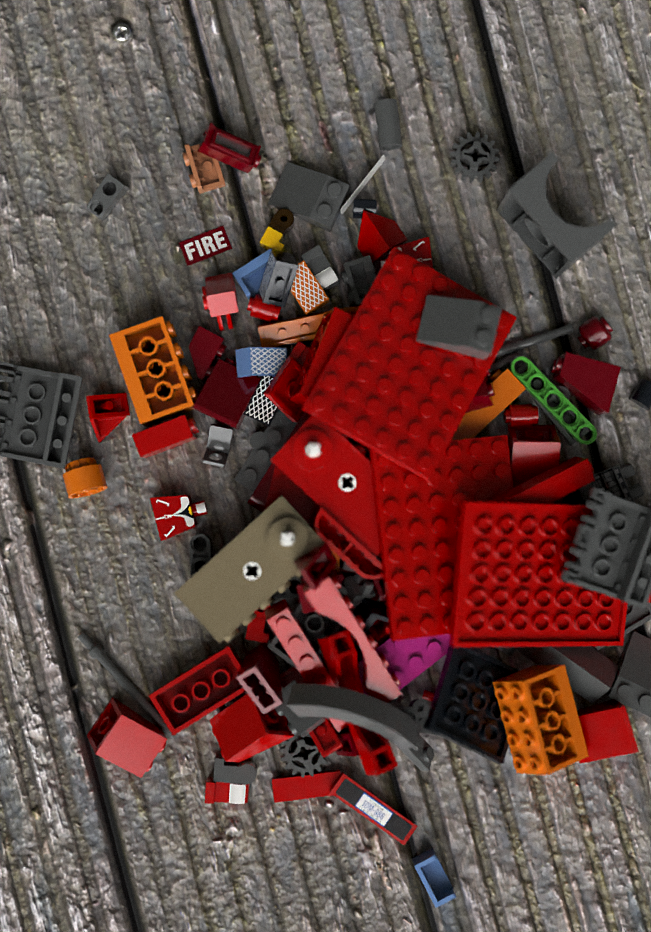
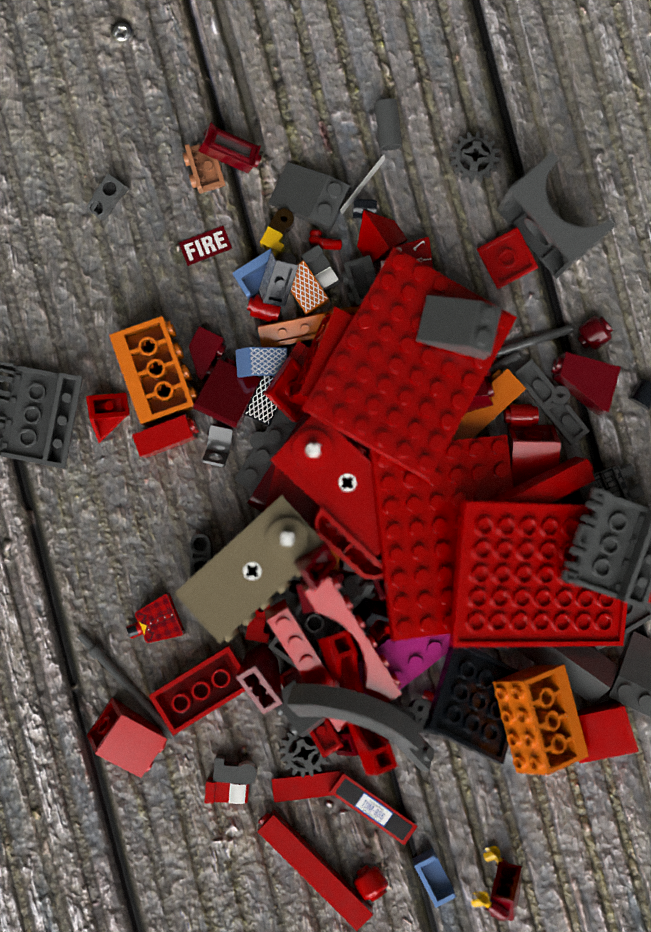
orange piece [63,457,108,498] -> none
red torso [150,495,208,541] -> none
red brick [202,272,239,331] -> none
red slope [209,693,294,762] -> none
bright green beam [510,356,597,445] -> none
none -> torso [126,592,186,643]
none -> red brick [257,810,373,931]
none -> red arm [308,229,342,251]
none -> red head [354,865,388,902]
none -> dark red torso [471,846,522,921]
none -> red tile [477,227,539,290]

